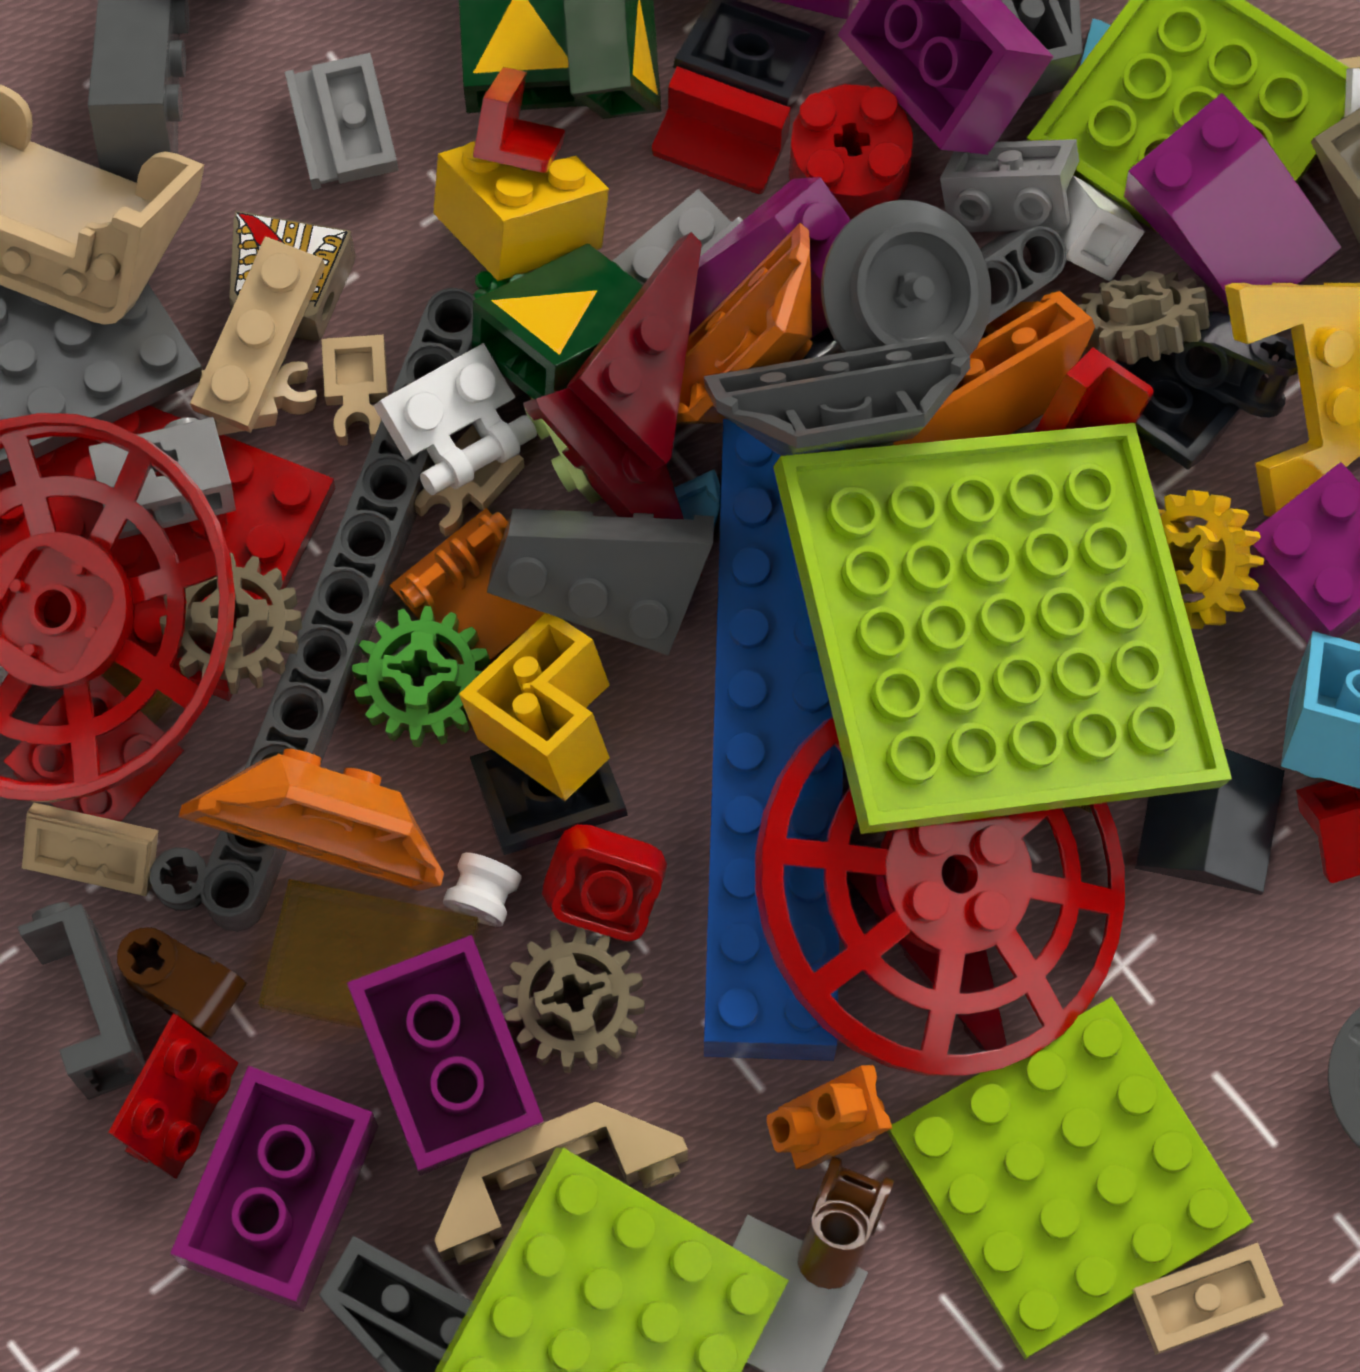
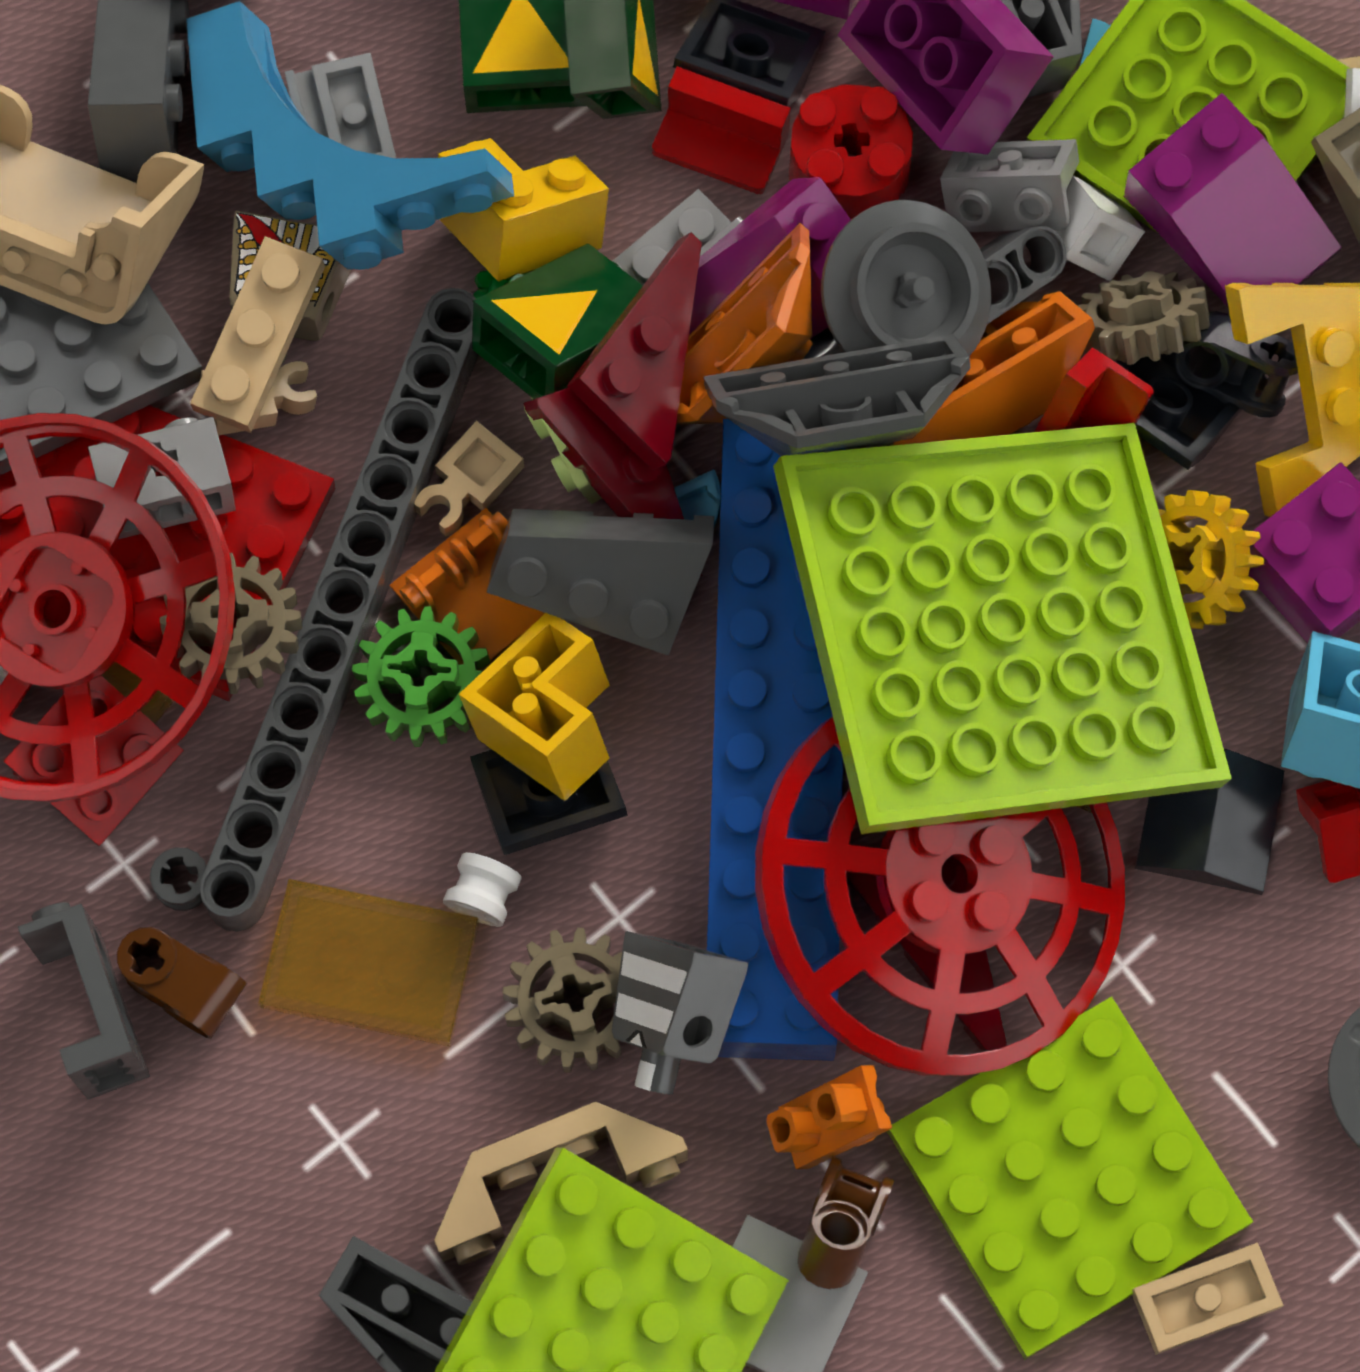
tan plate [22,802,159,896] -> none
red hinge [108,1014,239,1179] -> none
magenta brick [170,1065,379,1312] -> none
orange wedge [178,749,444,891] -> none
tan plate [322,334,388,446] -> none
magenta brick [347,935,544,1176] -> none
white plate [374,343,537,495] -> none
red panel [473,67,565,173] -> none
red piece [542,824,667,942] -> none
none -> dark azure arch [186,1,514,270]
none -> dark grey torso [612,931,749,1095]

